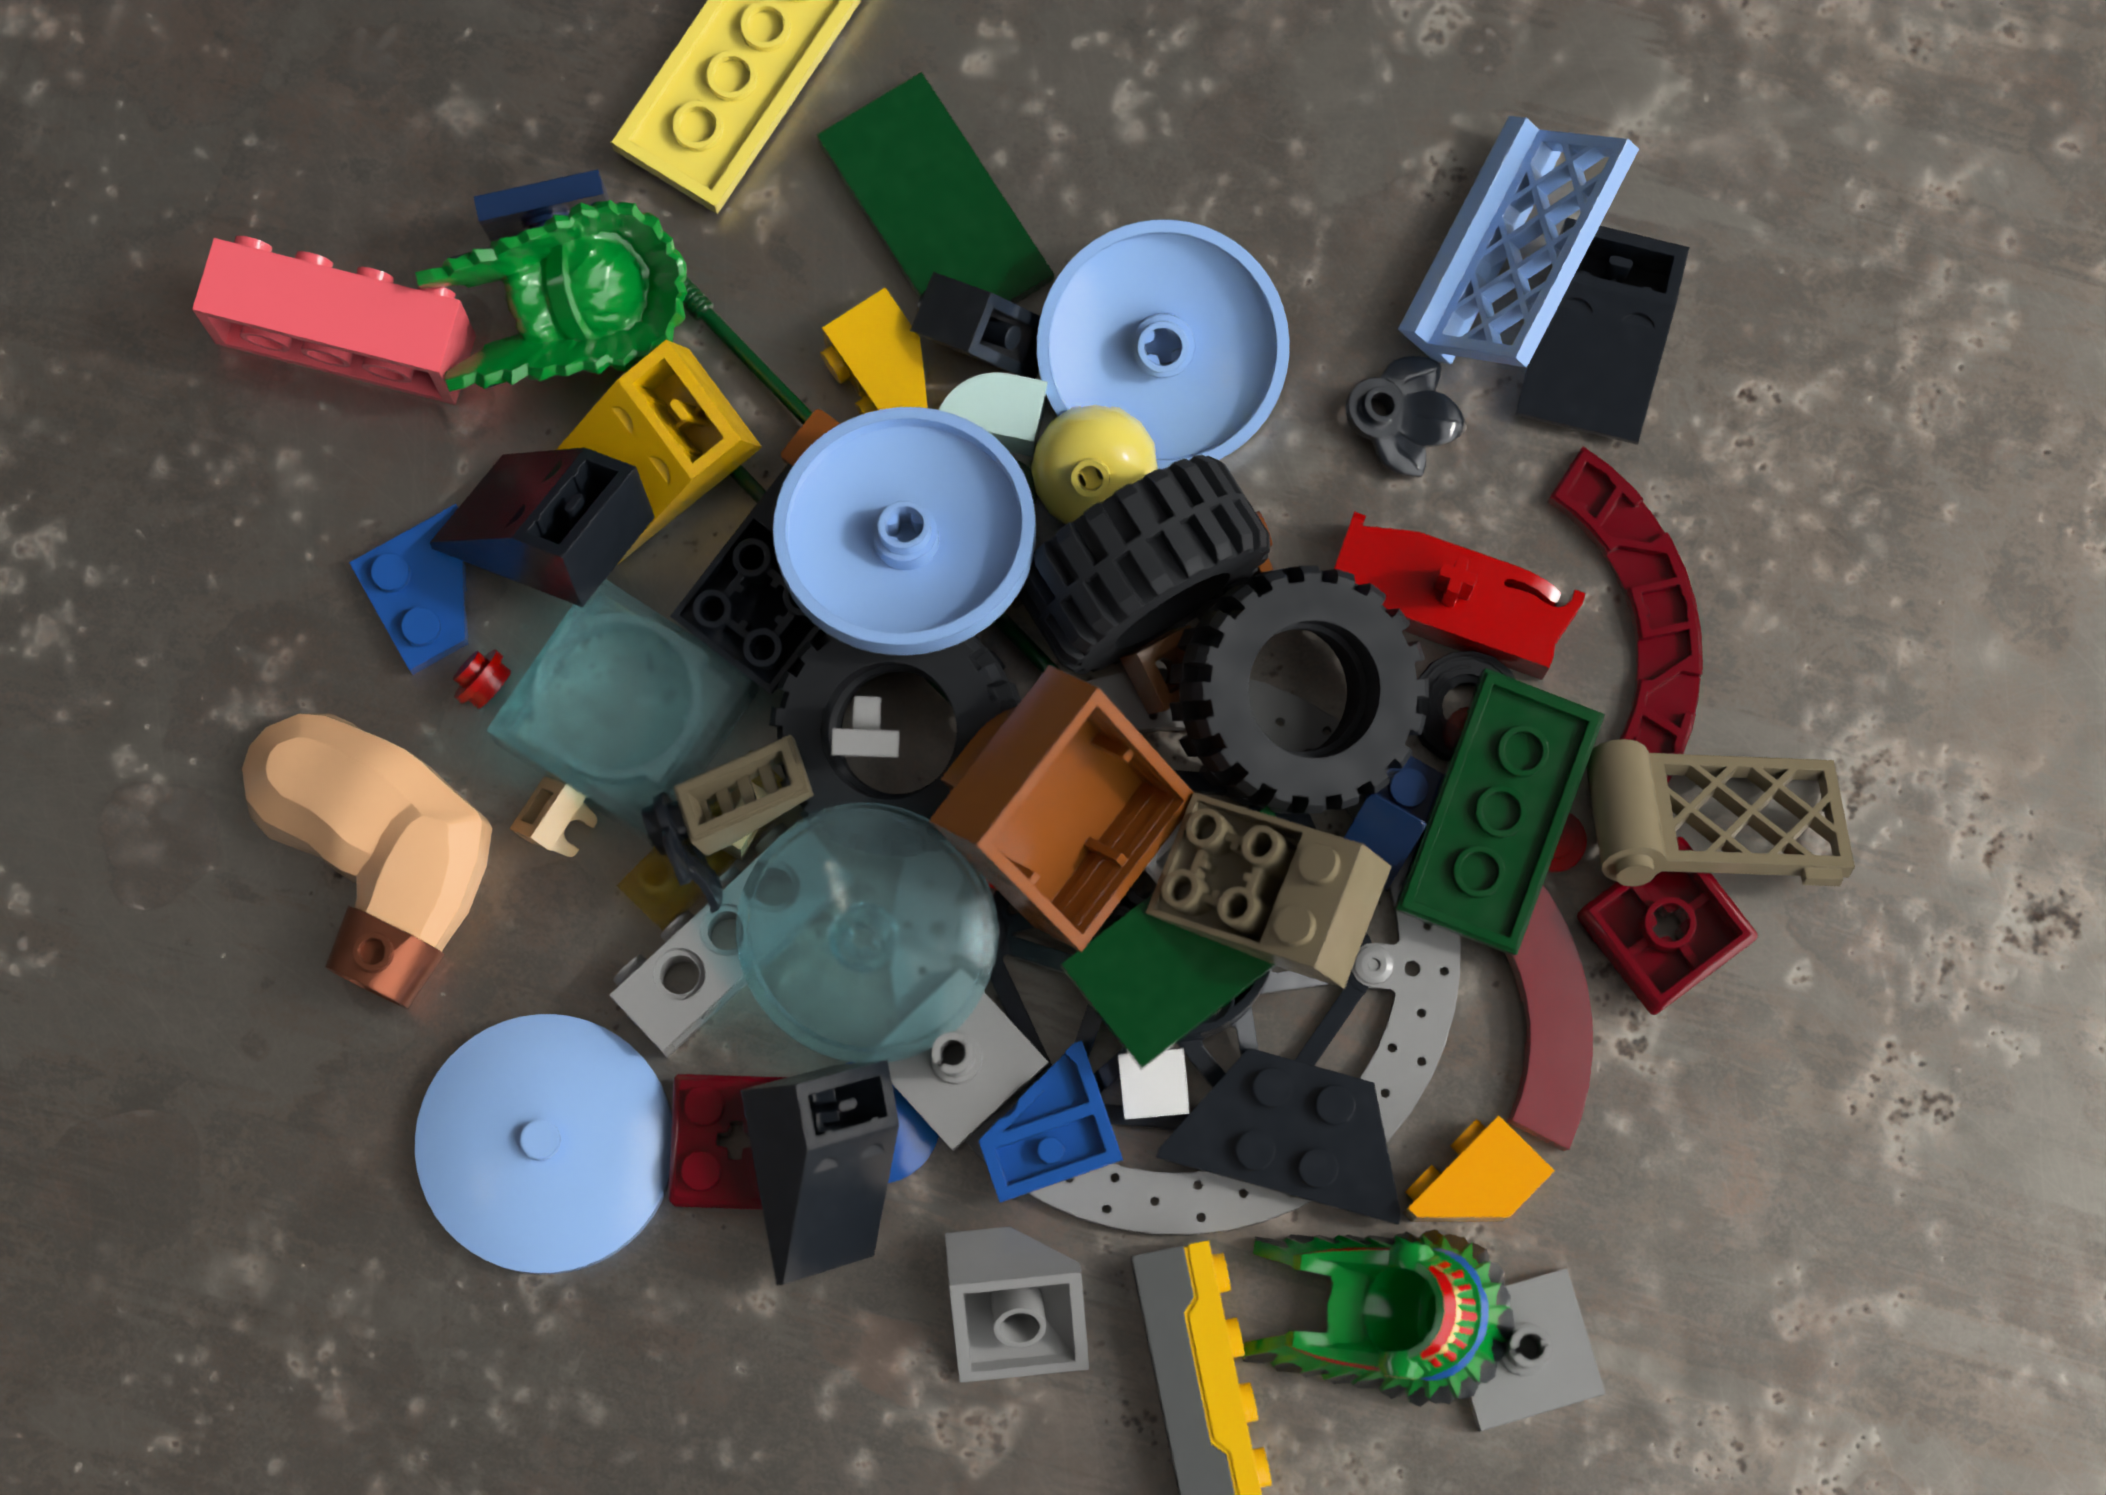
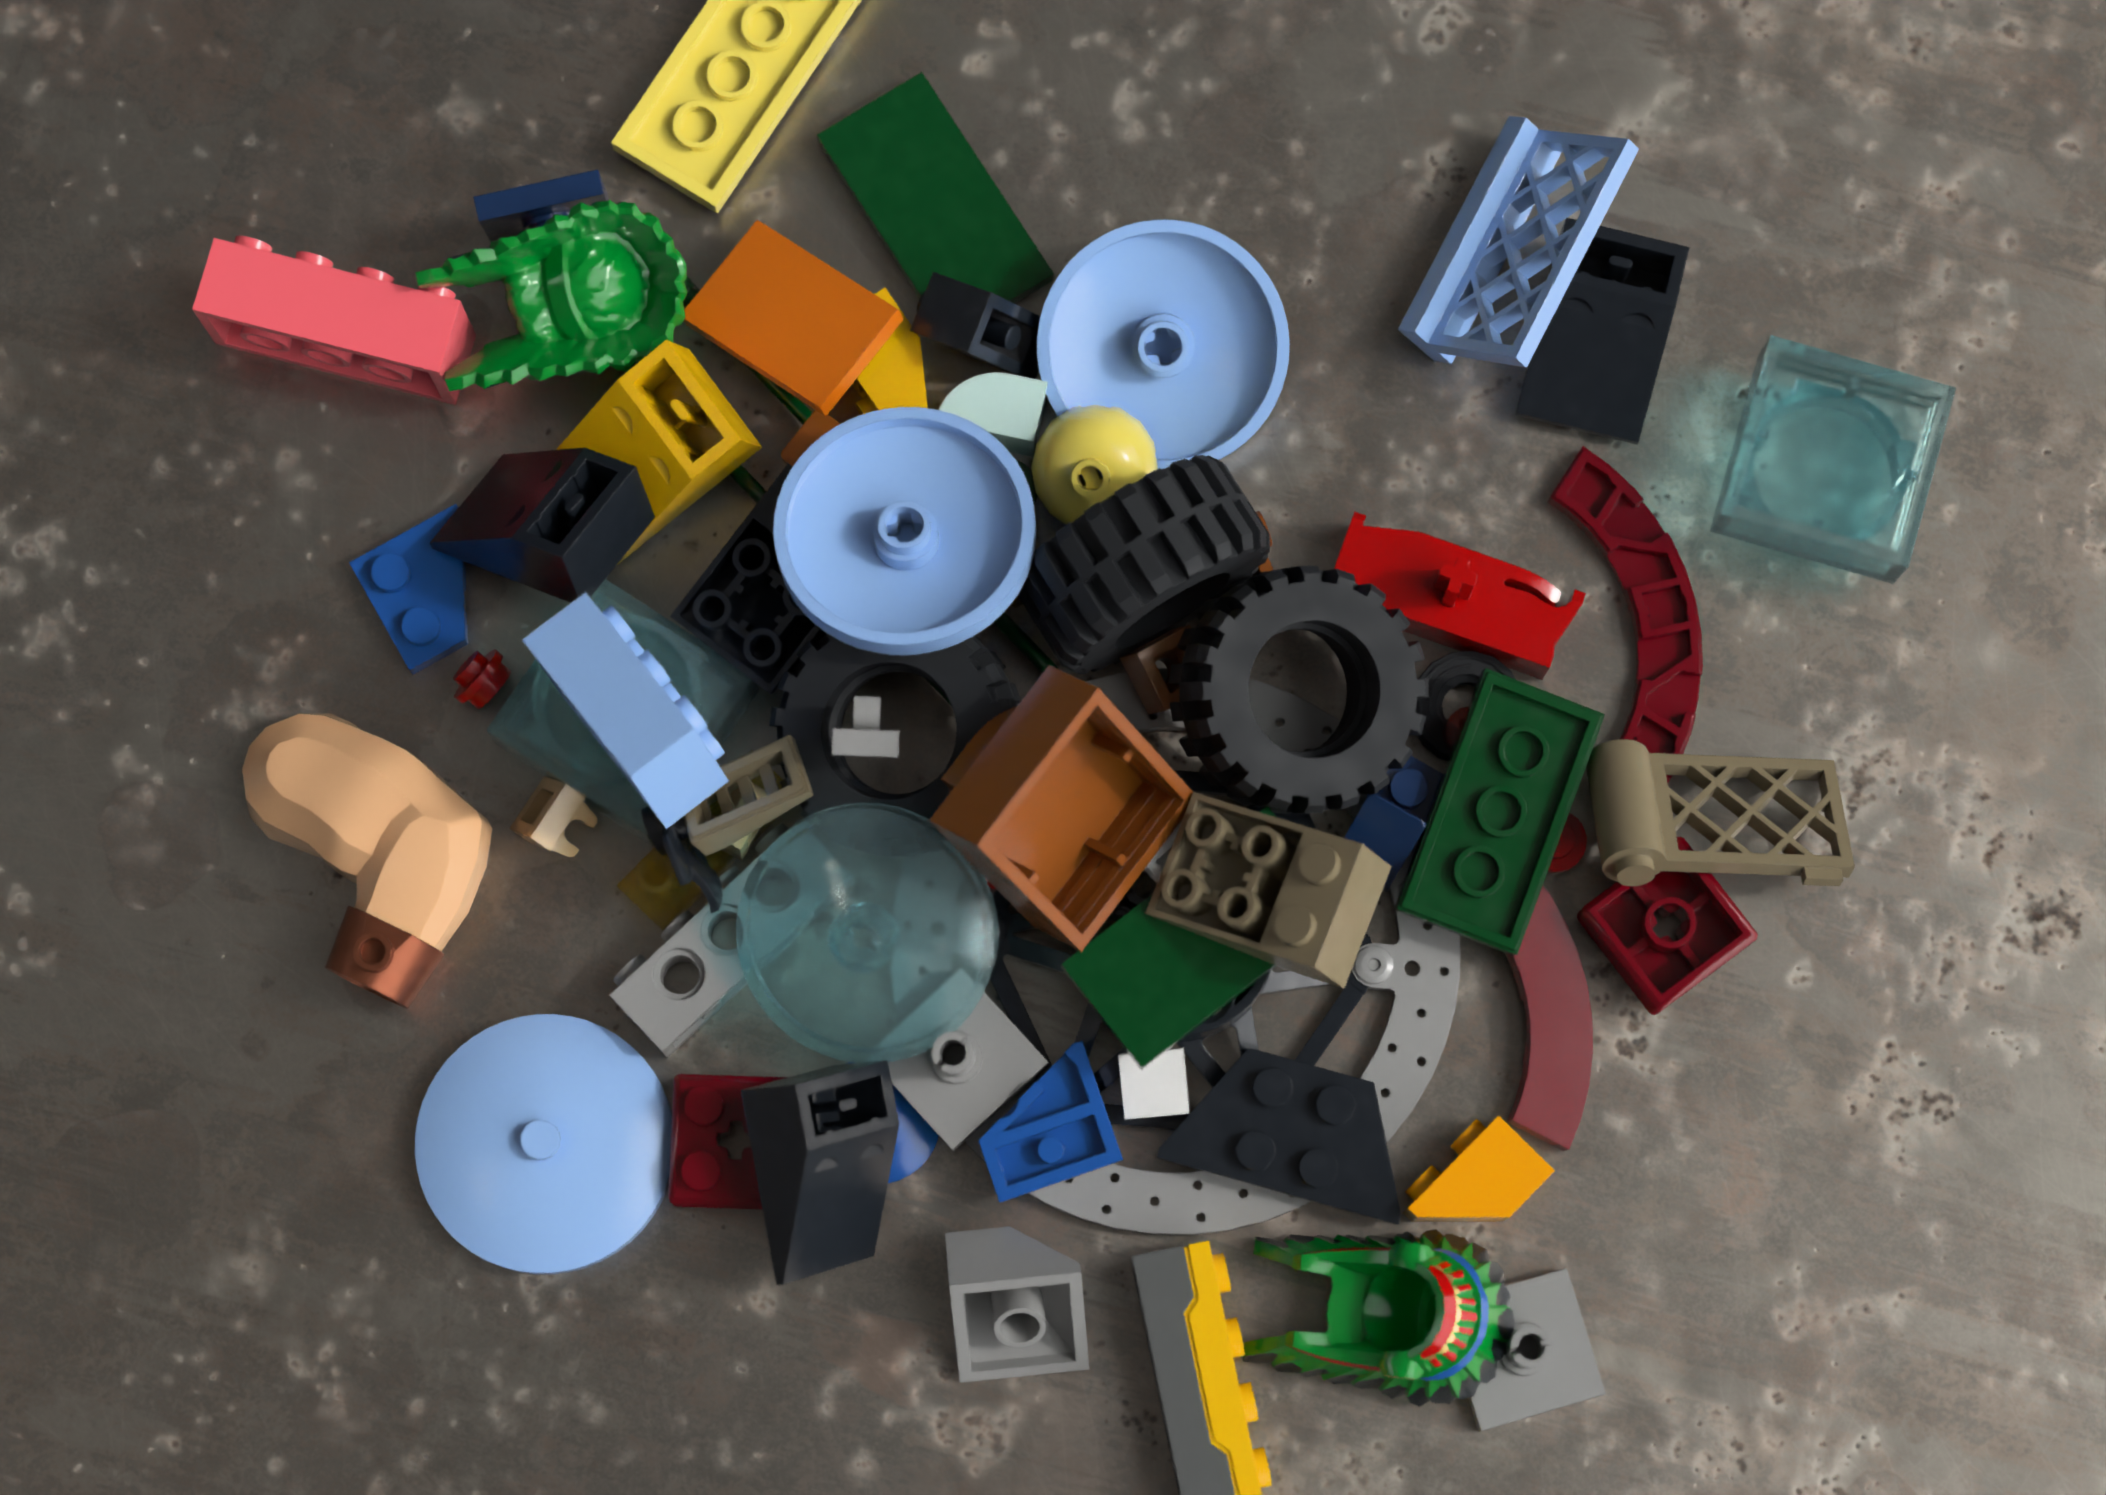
black plate [1346,356,1467,478] -> none
none -> light blue brick [522,592,729,829]
none -> orange tile [684,220,904,417]
none -> clear light blue container [1710,335,1956,584]

